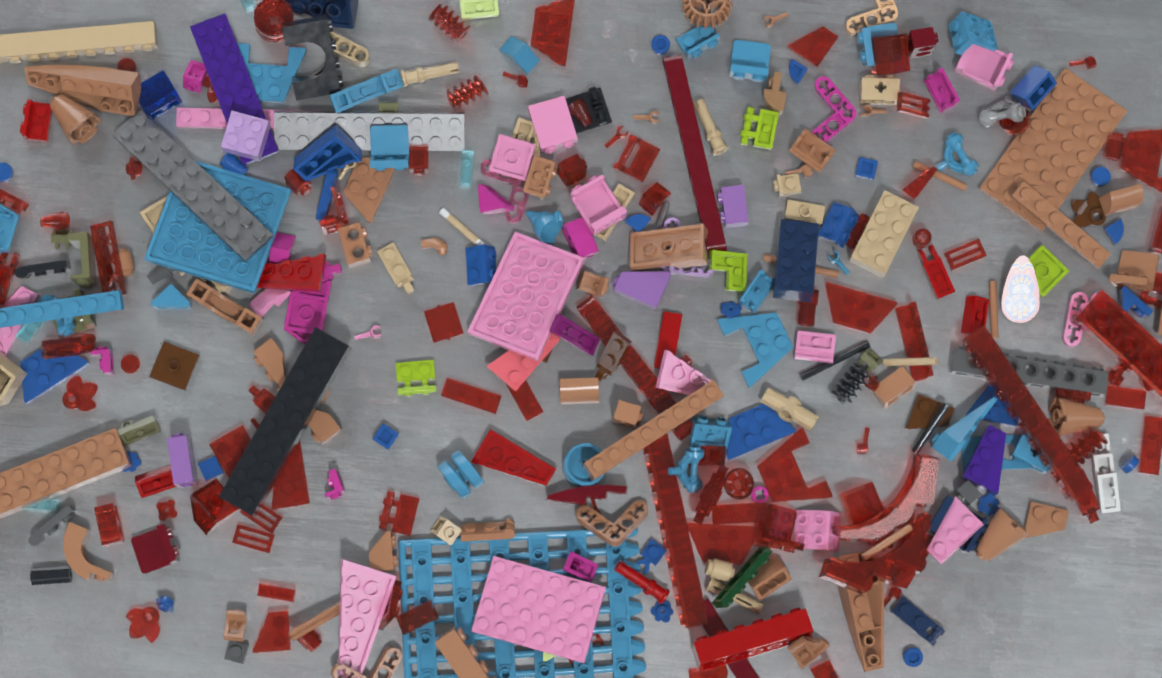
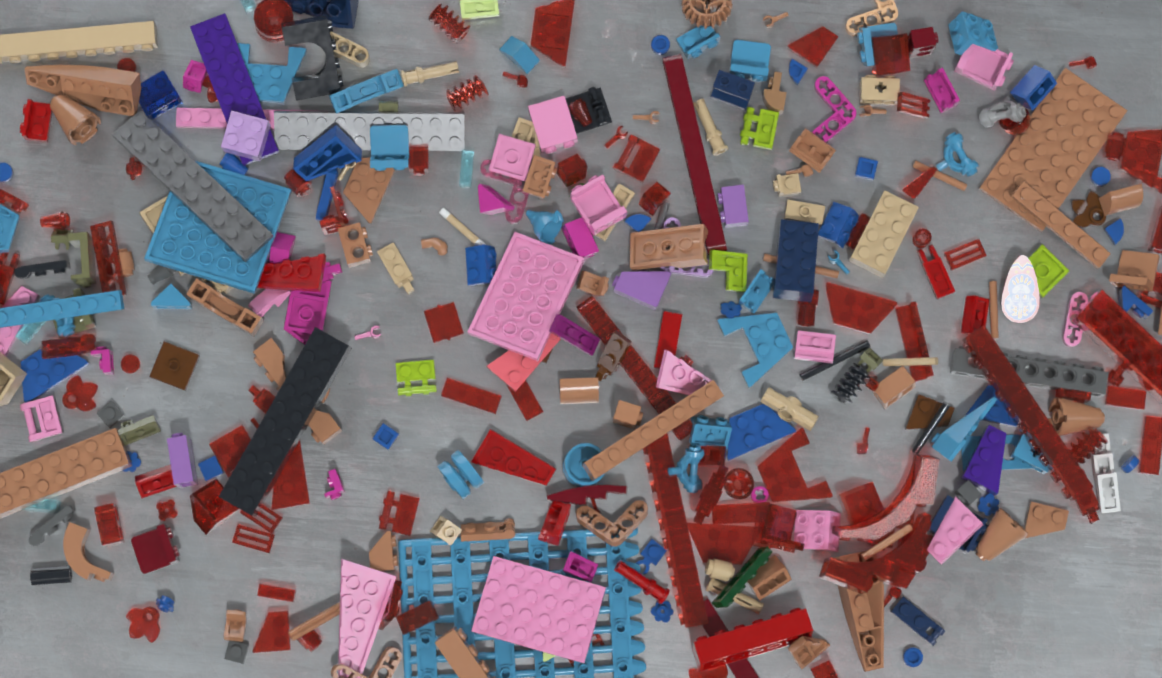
none -> bright pink plate [20,395,63,442]
none -> dark grey plate [97,401,124,428]
none -> red hinge [538,501,571,546]
none -> dark blue panel [710,70,755,111]

